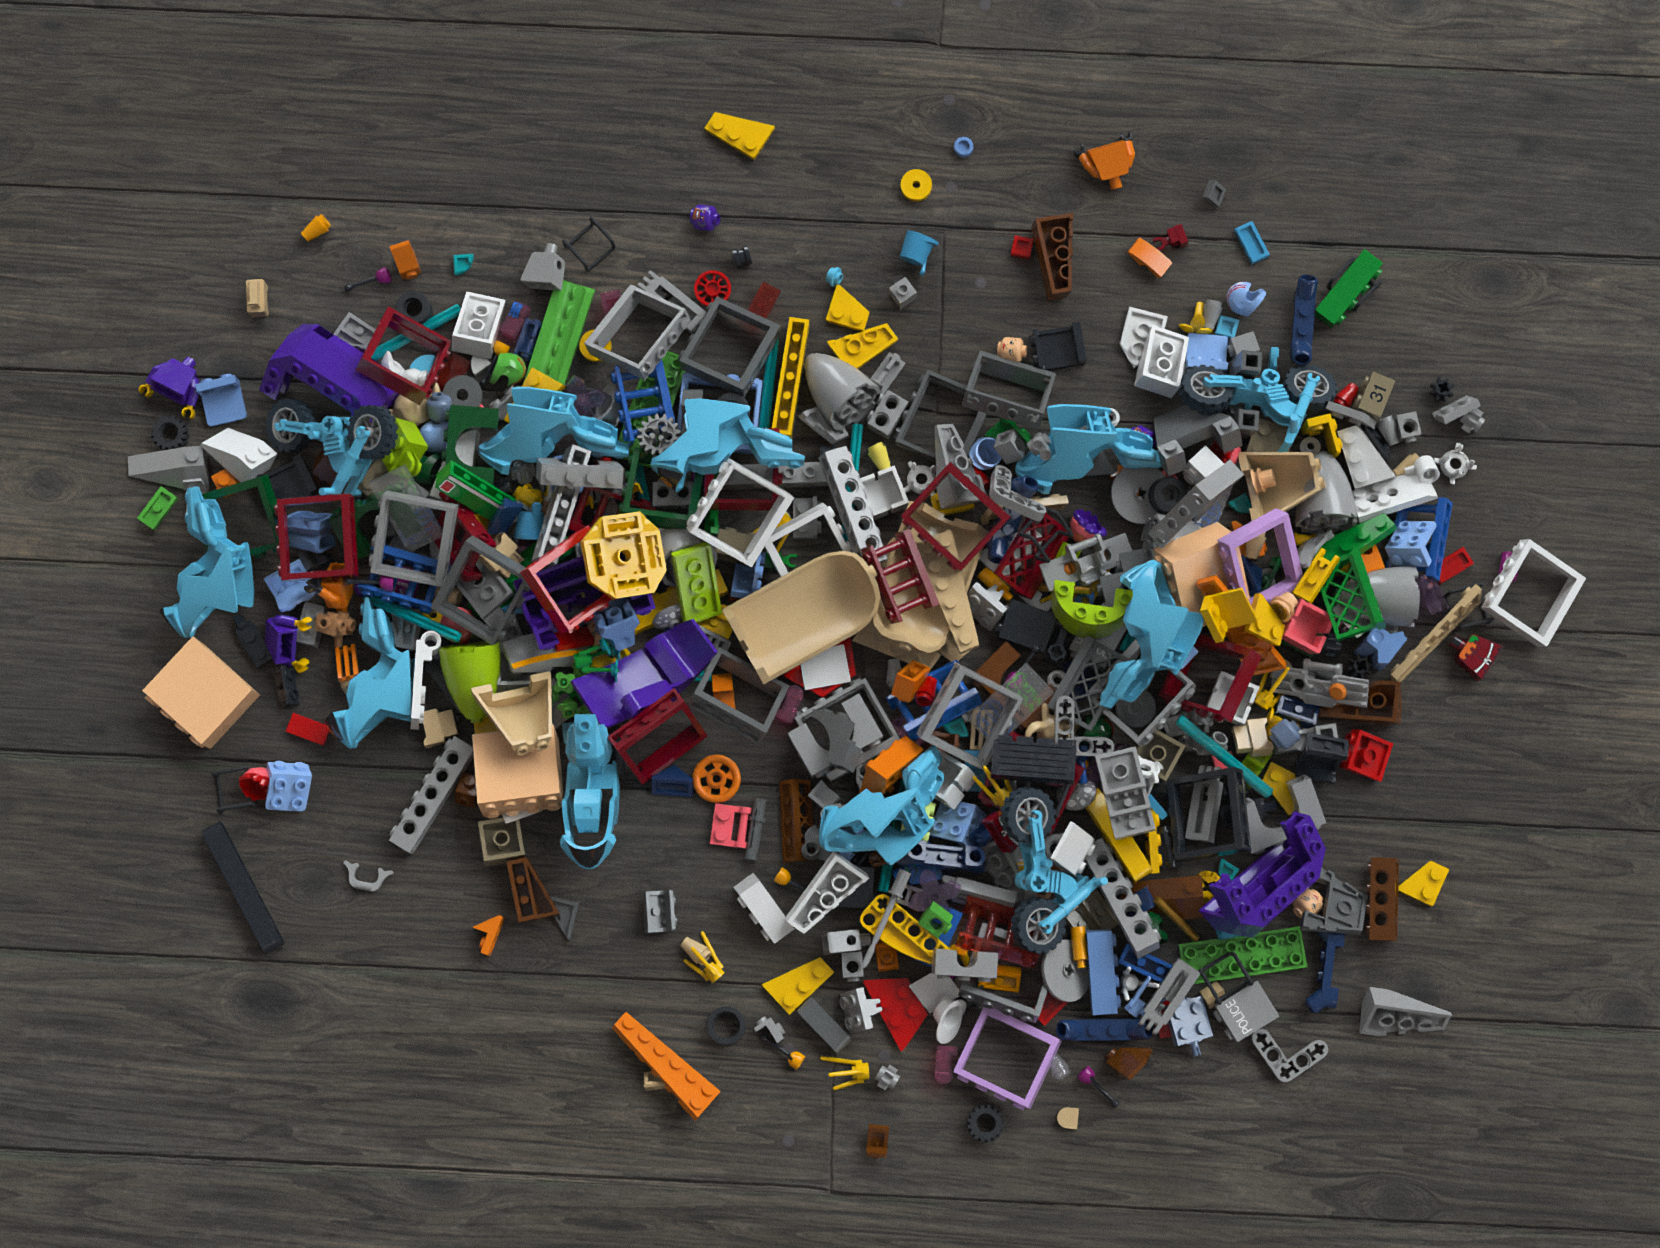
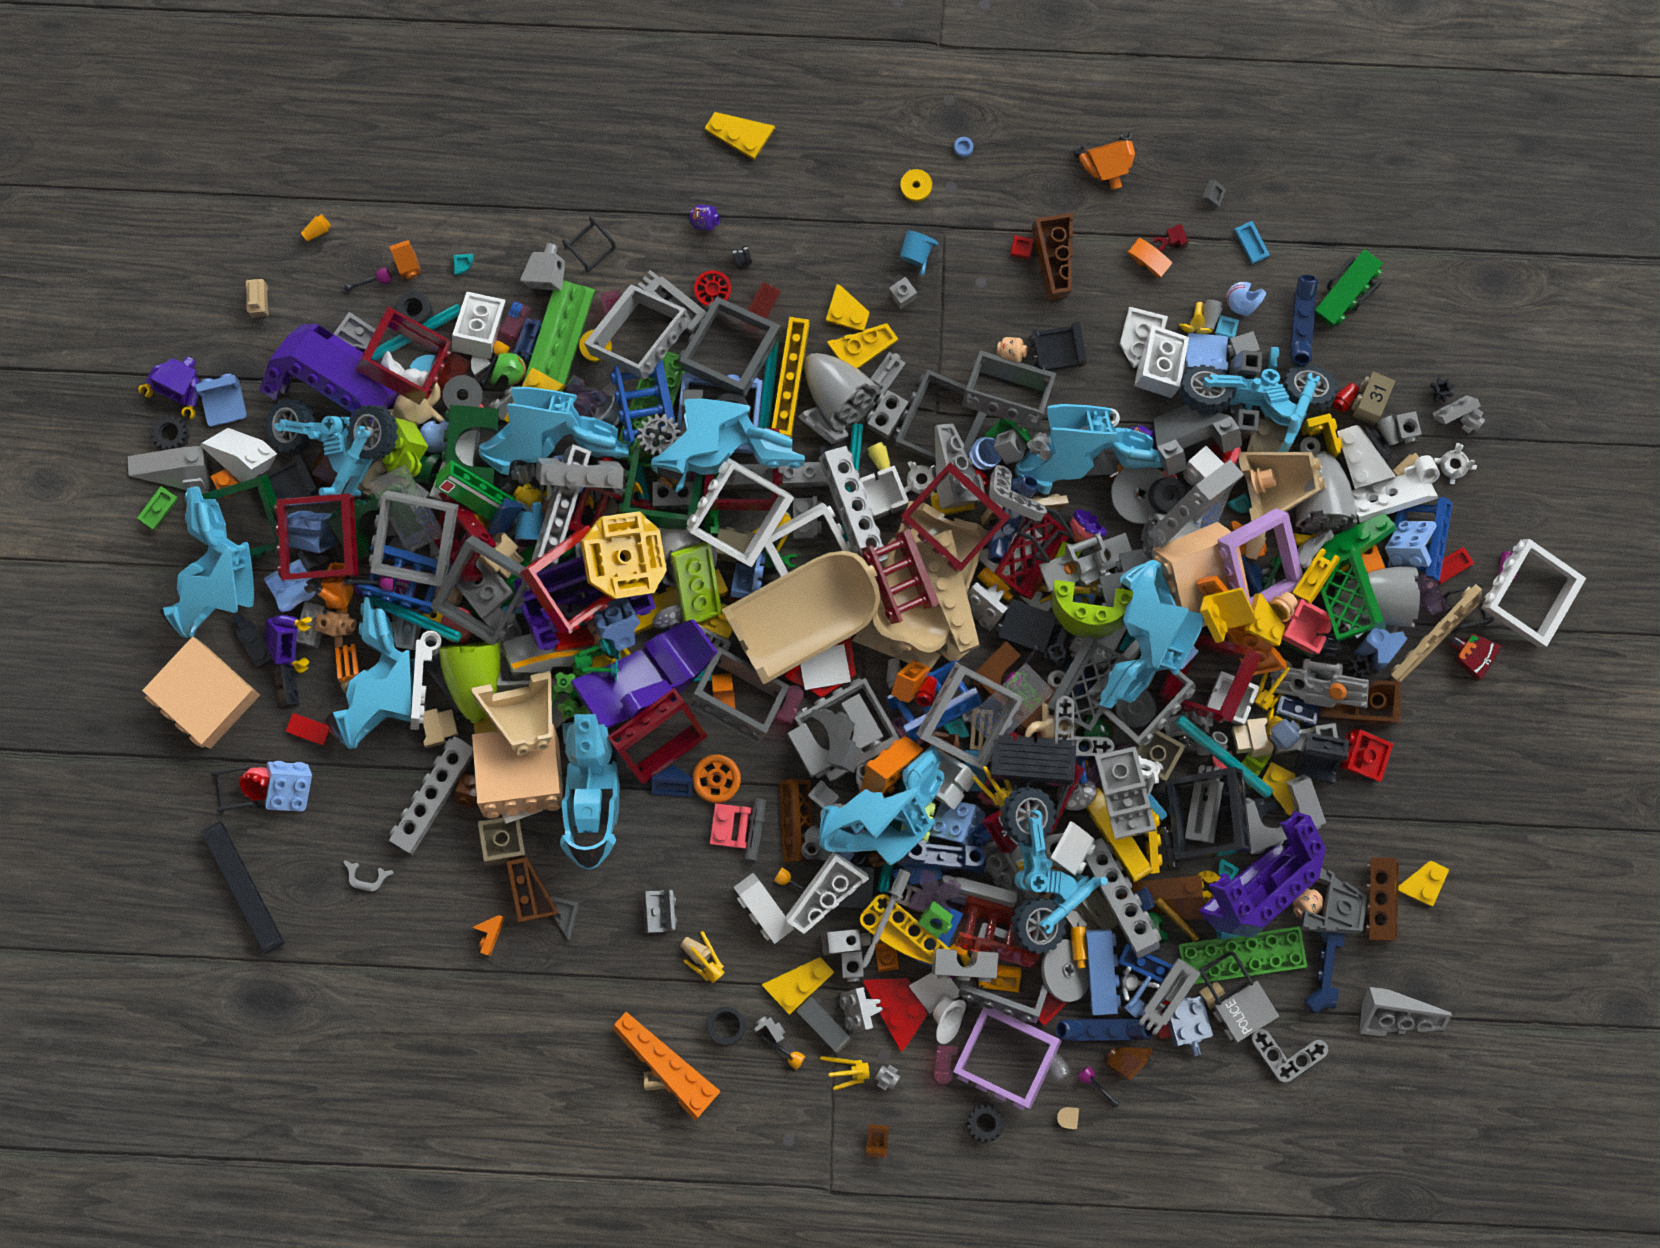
sand blue head [426,392,452,423] -> none
medium azure plate [826,267,843,287] -> none
light grey wing [1326,401,1376,429] -> none

